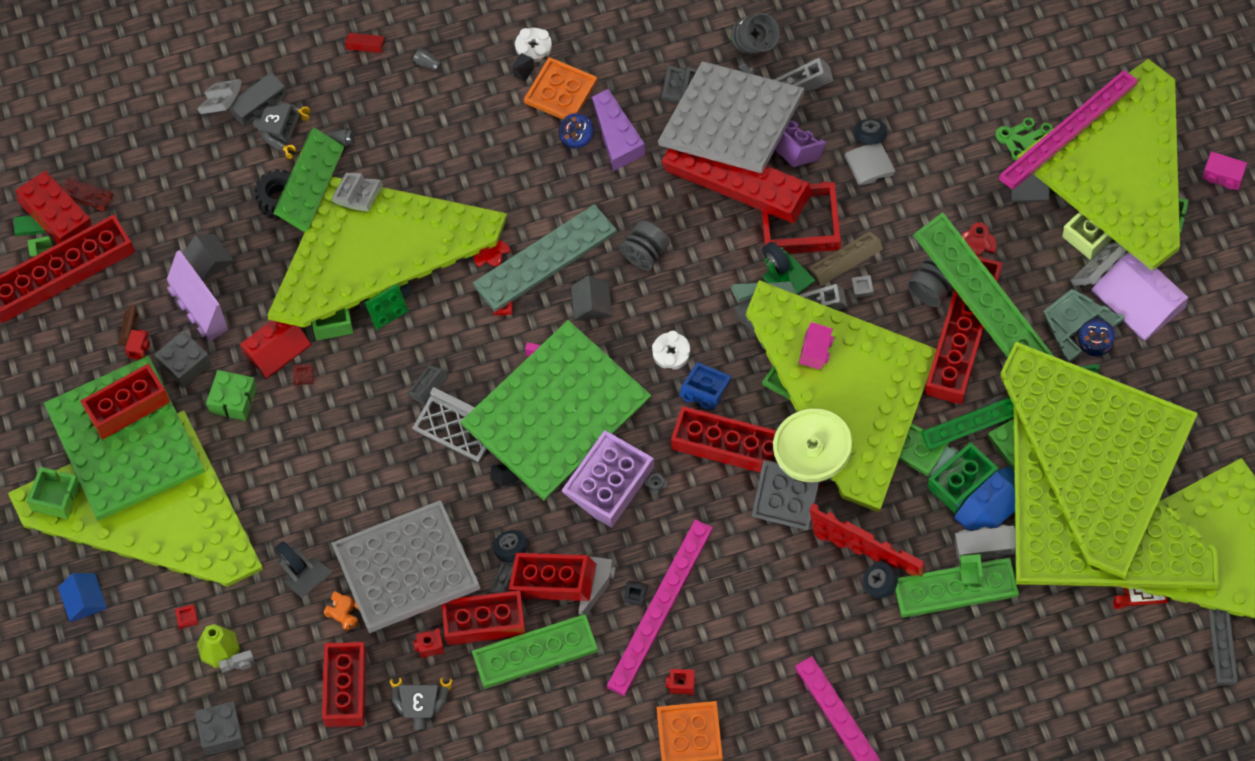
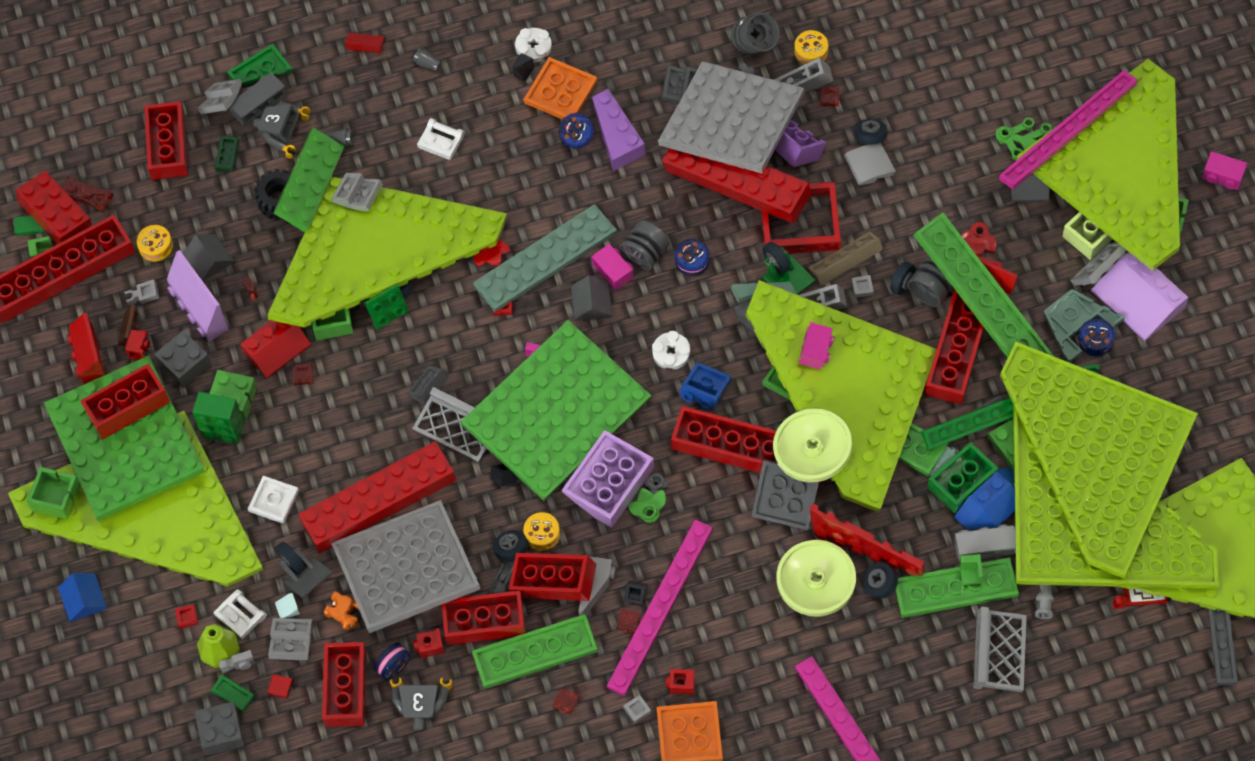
none -> red slope [67,312,105,384]
none -> light grey plate [125,279,159,306]
none -> yellow head [136,225,173,262]
none -> red brick [144,101,188,180]
none -> green brick [192,392,245,444]
none -> green tile [211,675,255,713]
none -> white plate [213,589,267,639]
none -> dark green plate [215,136,240,172]
none -> green wing [227,44,293,87]
none -> clear red tile [241,275,258,300]
none -> white plate [248,476,299,524]
none -> red tile [267,674,293,699]
none -> light grey slope [268,618,312,660]
none -> light aqua slope [275,593,300,618]
none -> red brick [298,441,456,554]
none -> clear blue head [373,643,411,681]
none -> white plate [417,118,465,160]
none -> yellow head [523,512,560,551]
none -> clear red tile [552,688,579,714]
none -> dark pink brick [591,244,634,291]
none -> clear red tile [616,609,640,633]
none -> light grey plate [623,695,651,724]
none -> bright green plate [628,488,666,523]
none -> clear blue head [675,239,710,276]
none -> yellowish green dish [777,540,856,617]
none -> yellow head [794,30,828,65]
none -> clear red tile [820,87,839,107]
none -> black wheel [890,262,916,295]
none -> light grey fence [973,606,1027,692]
none -> red slope [982,260,1018,295]
none -> light grey pin [1035,585,1054,619]

